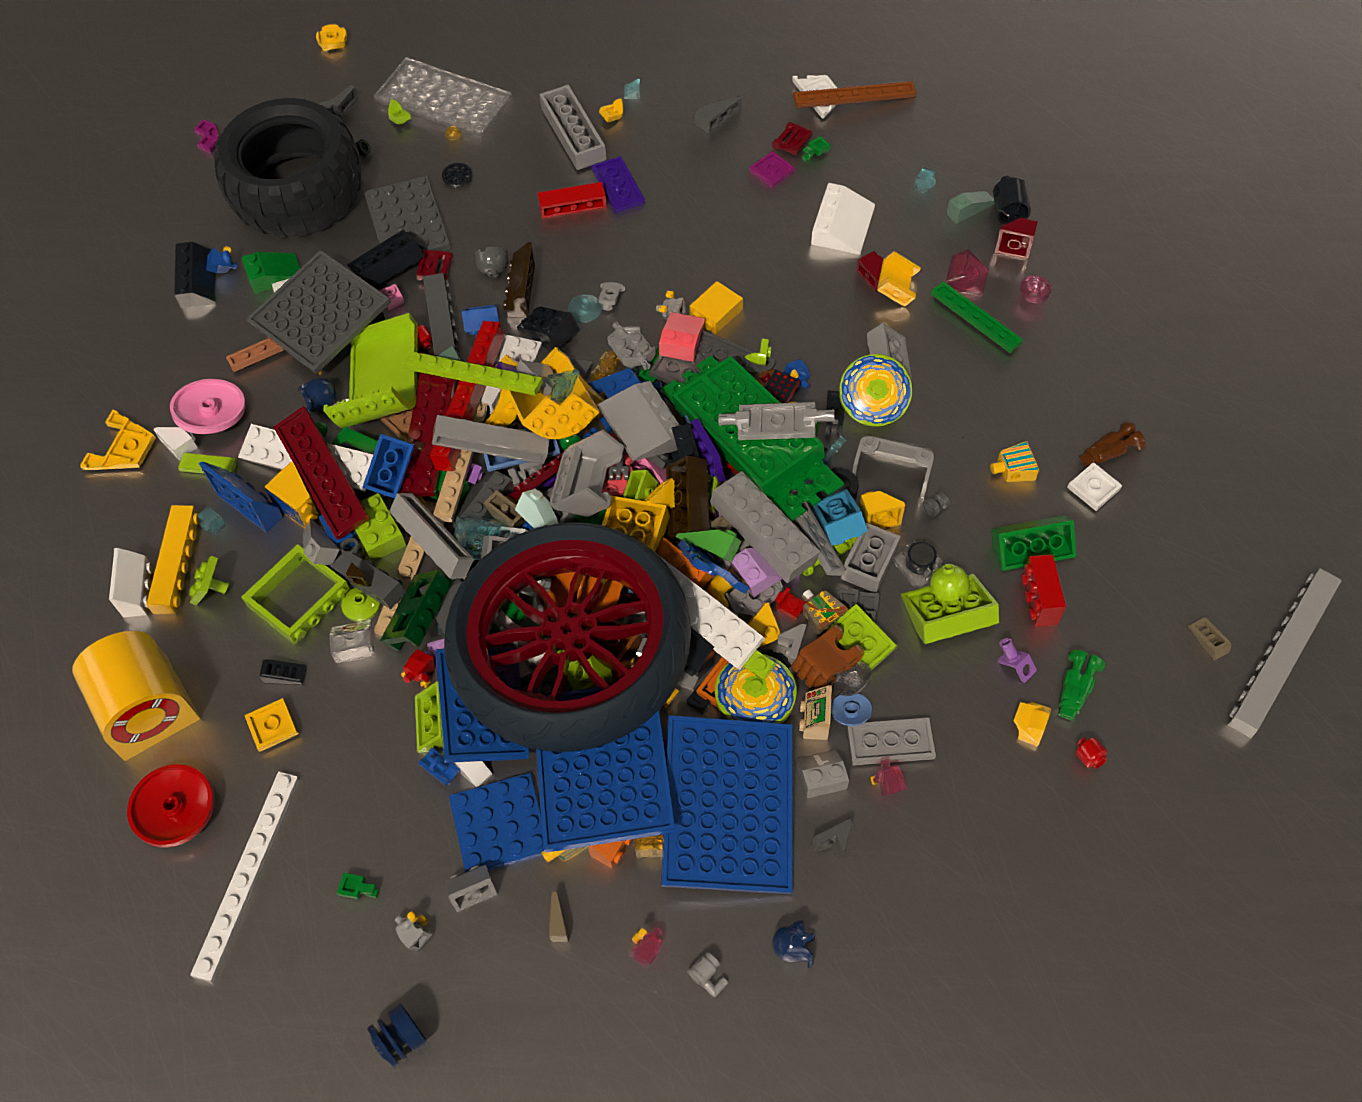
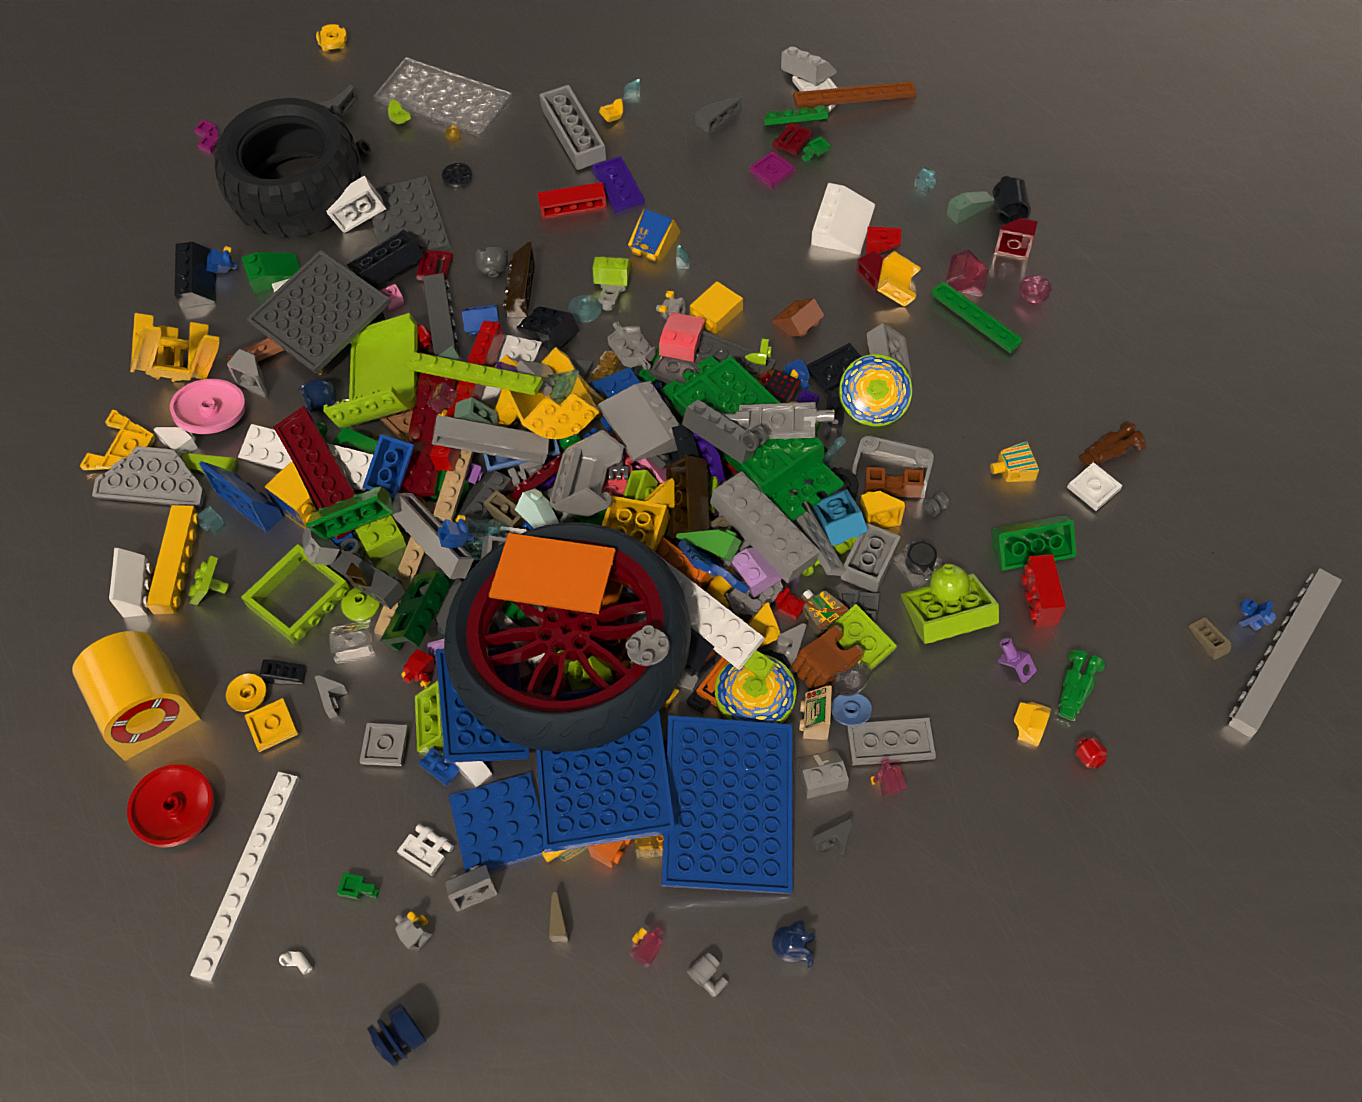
none -> light grey plate [92,446,205,508]
none -> yellow piece [130,313,220,382]
none -> yellow dish [226,674,267,712]
none -> light grey slope [227,349,268,398]
none -> white arm [279,951,313,975]
none -> green slope [306,486,395,540]
none -> light grey slope [315,675,347,719]
none -> white slope [326,175,386,233]
none -> light grey plate [360,723,409,766]
none -> white plate [397,824,454,876]
none -> clear pink piece [427,382,458,416]
none -> blue piece [437,515,473,548]
none -> sand green brick [454,397,498,426]
none -> orange piece [489,533,616,614]
none -> lime slope [593,257,632,286]
none -> light grey dish [626,625,670,666]
none -> slope [628,209,681,262]
none -> clear light blue slope [676,244,691,268]
none -> dark grey hinge [682,400,768,464]
none -> green plate [764,105,829,125]
none -> dark orange slope [772,298,824,337]
none -> light grey slope [781,47,837,84]
none -> dark purple tile [796,390,820,405]
none -> black plate [806,343,862,394]
none -> dark orange arch [864,467,924,498]
none -> red wing [866,227,901,255]
none -> blue hips [1238,599,1277,631]

